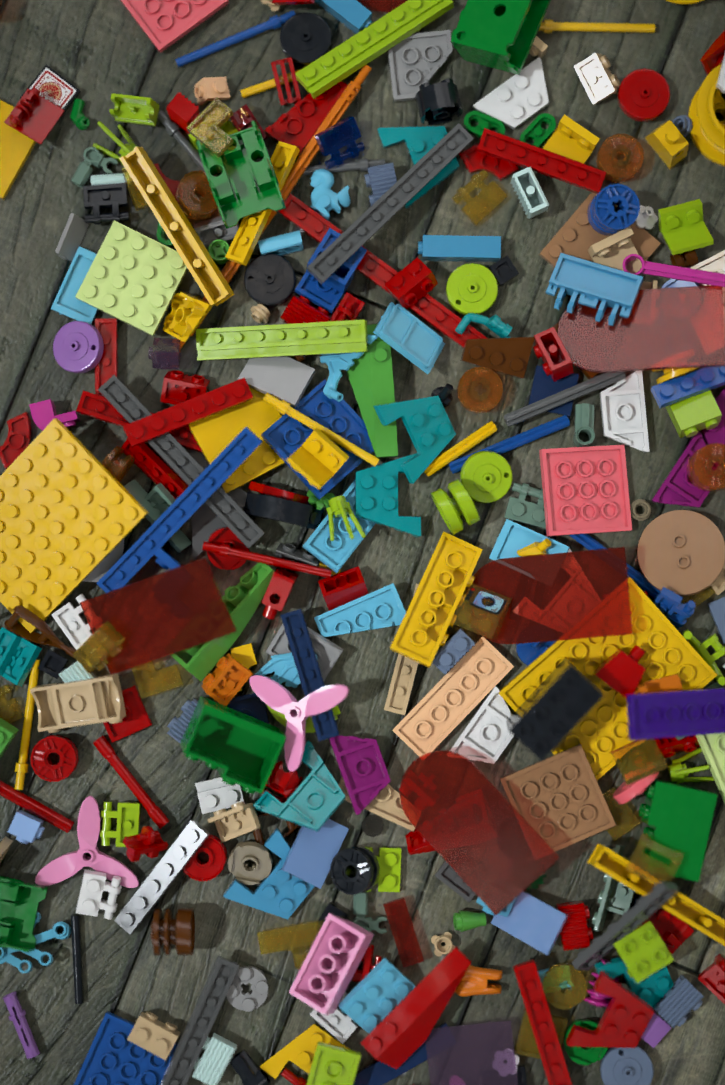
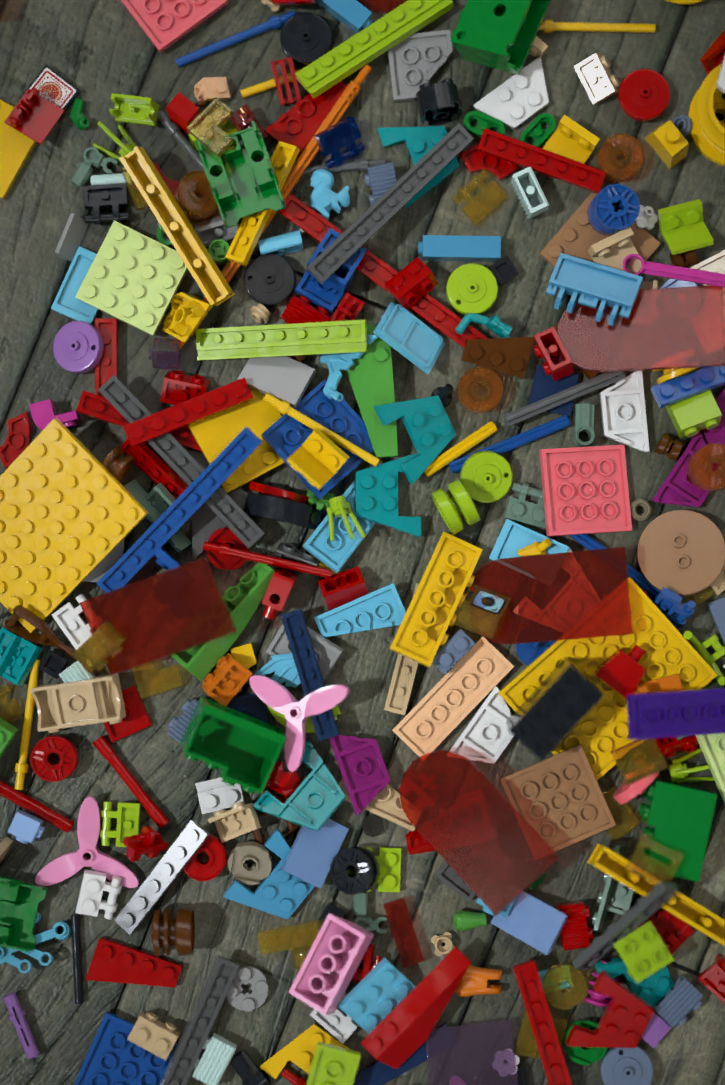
none -> red wing [85,937,183,987]
none -> reddish brown wheel [655,433,684,461]

